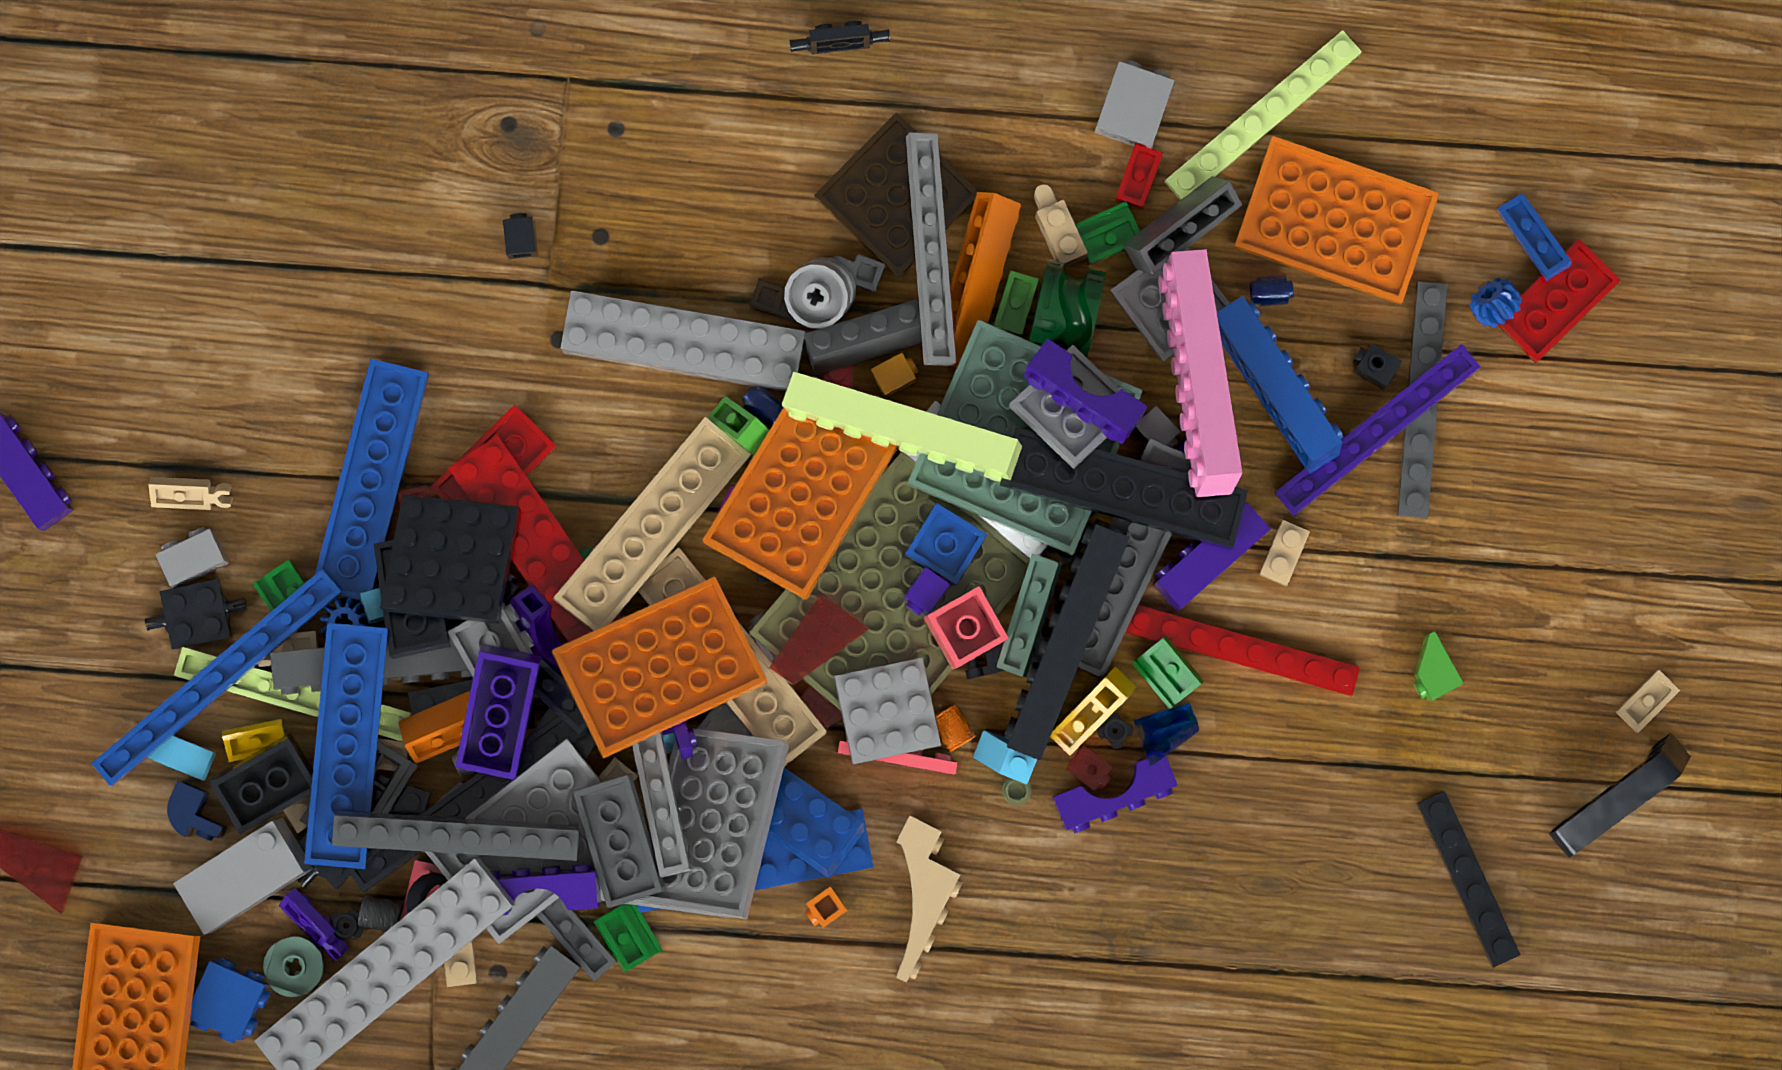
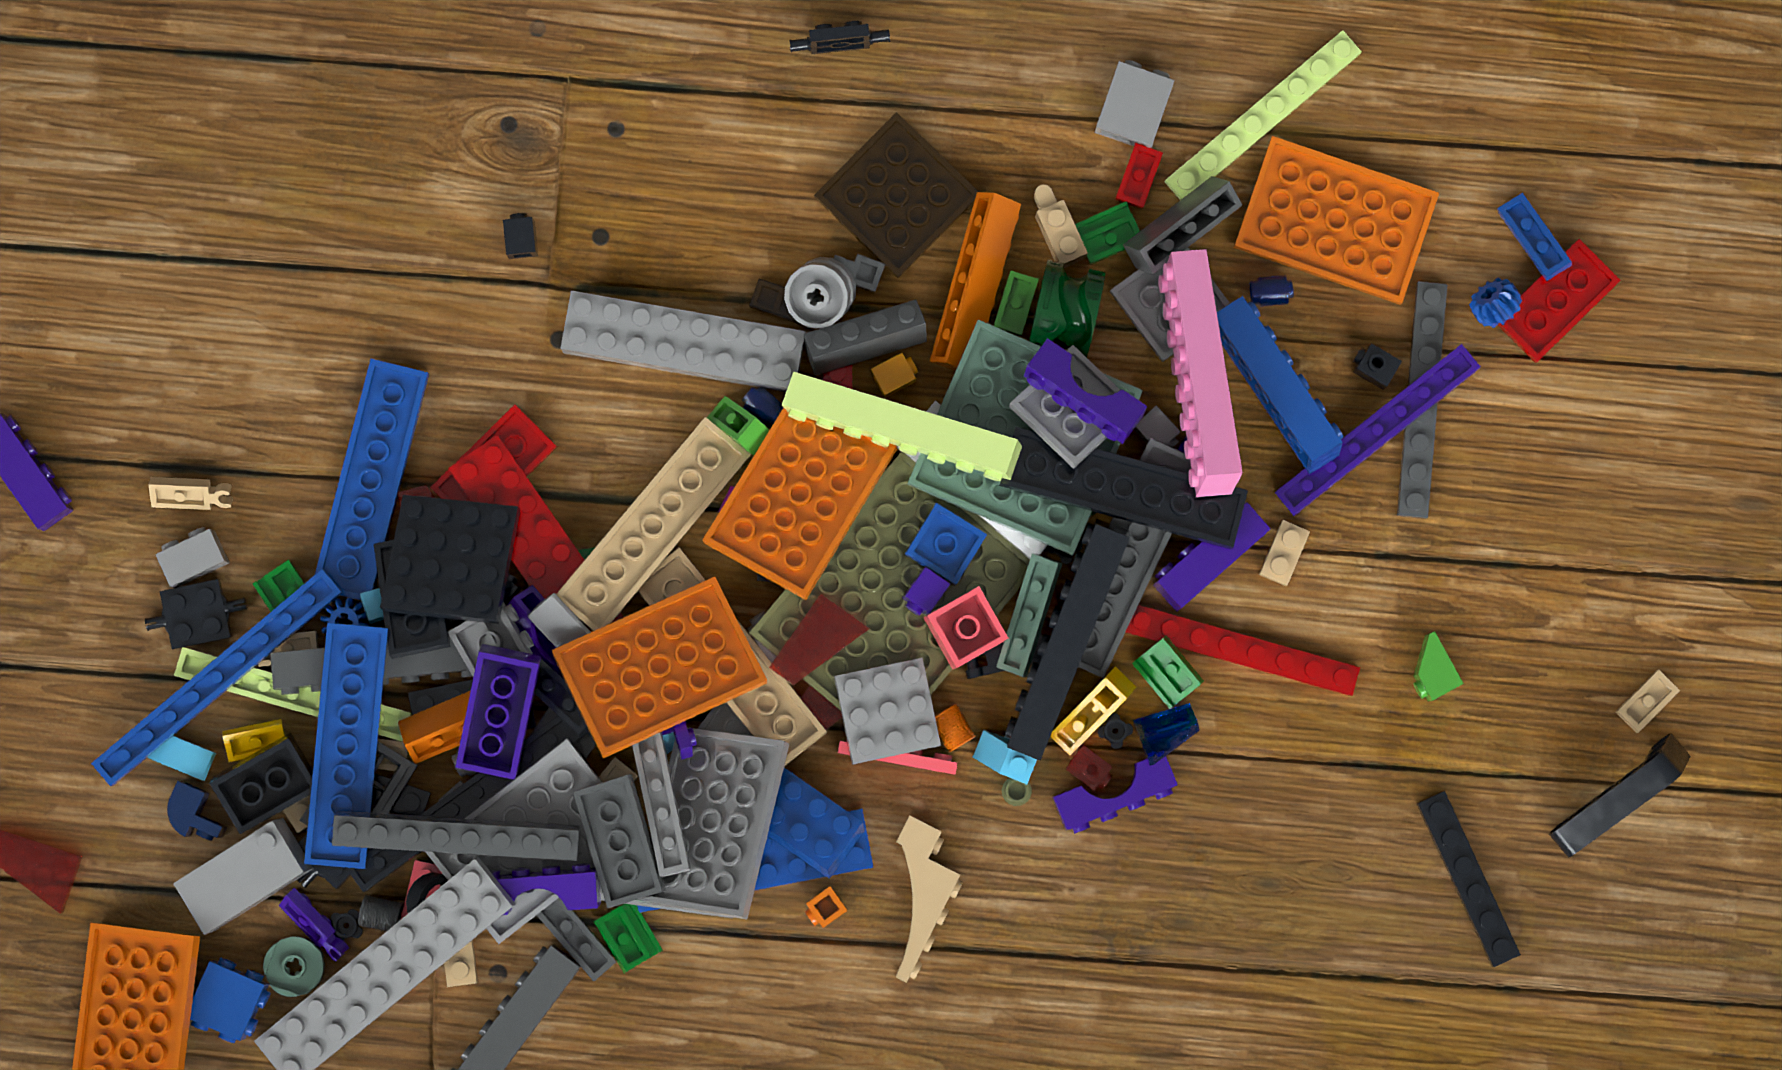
light grey plate [906,133,956,366] -> none
none -> light grey slope [528,593,591,648]

